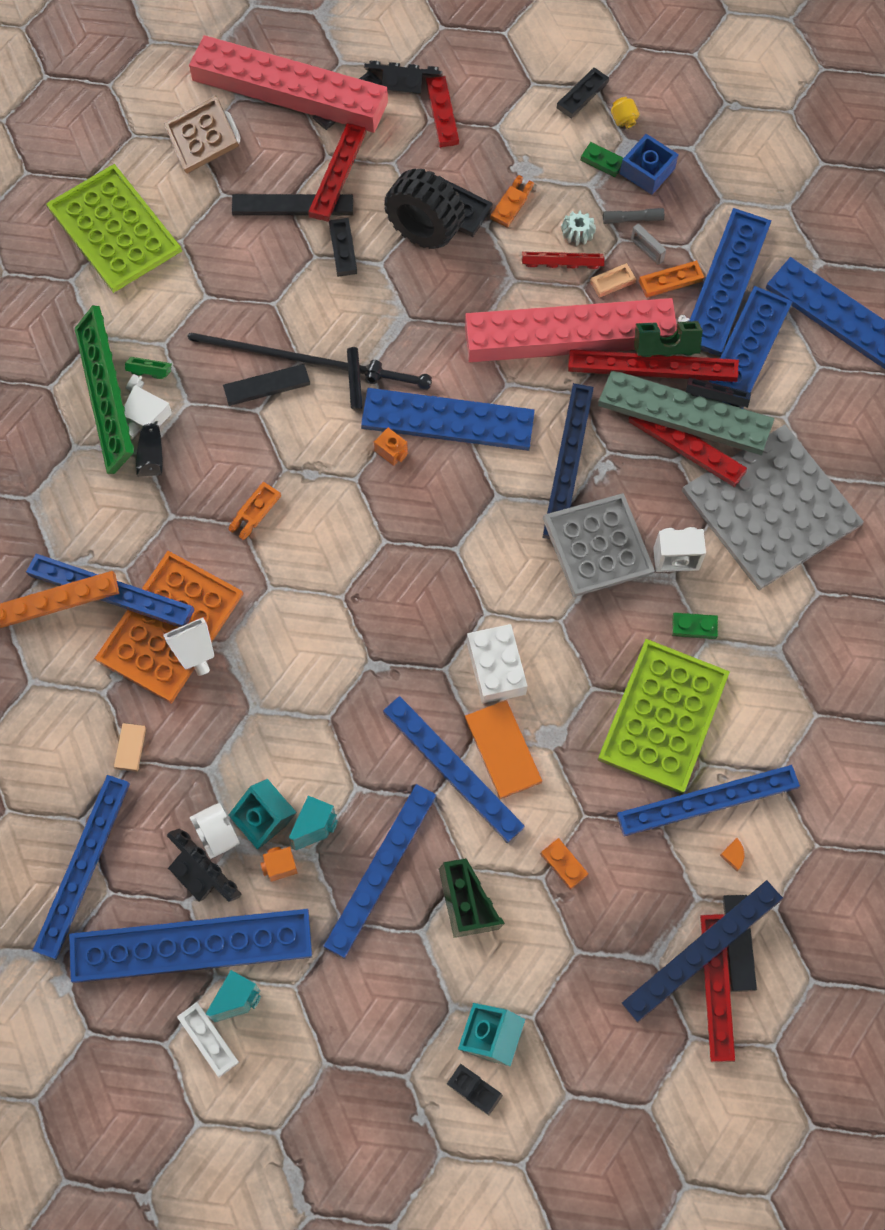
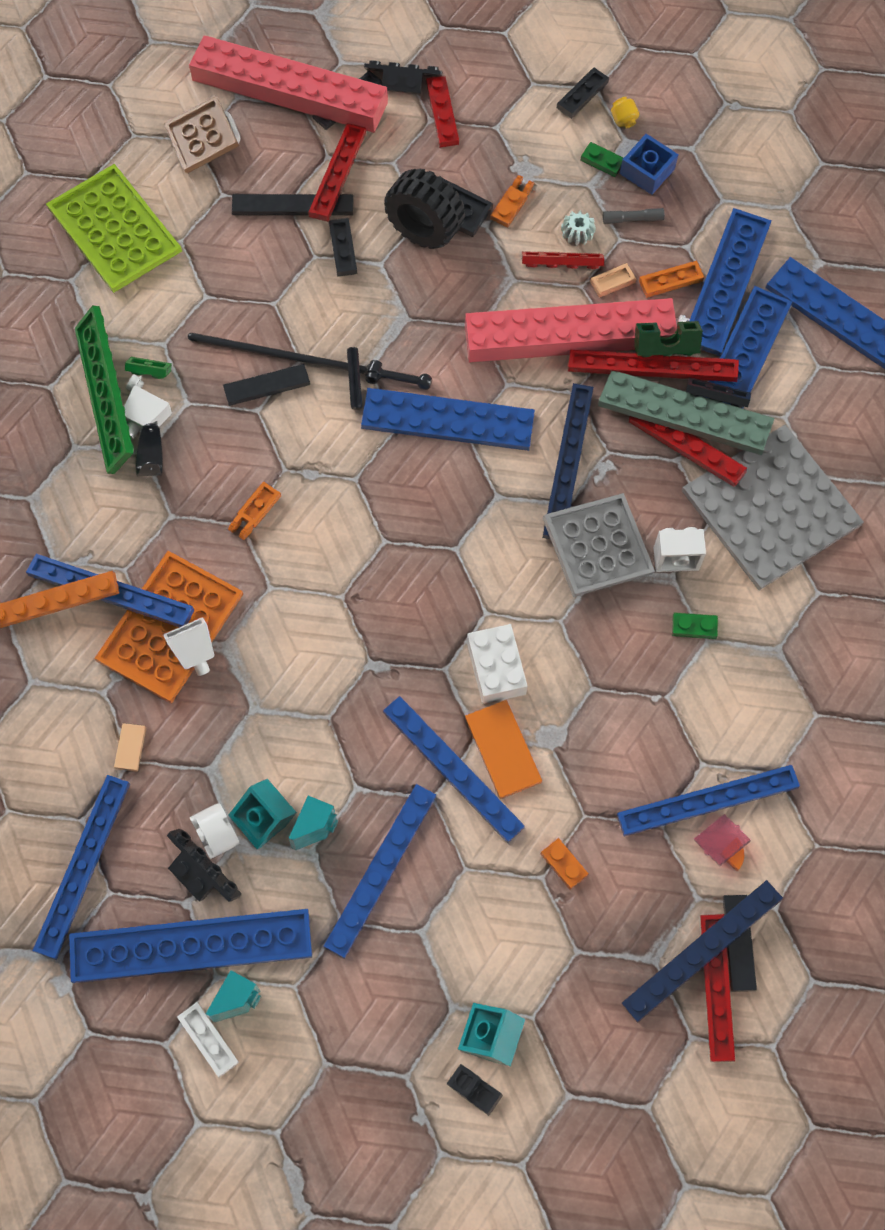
orange brick [260,847,298,882] -> none
orange brick [374,427,408,466] -> none
dark green wedge [439,858,505,938] -> none
lime plate [598,639,730,794] -> none
light grey tile [631,223,666,265] -> none
none -> clear pink piece [694,814,751,866]

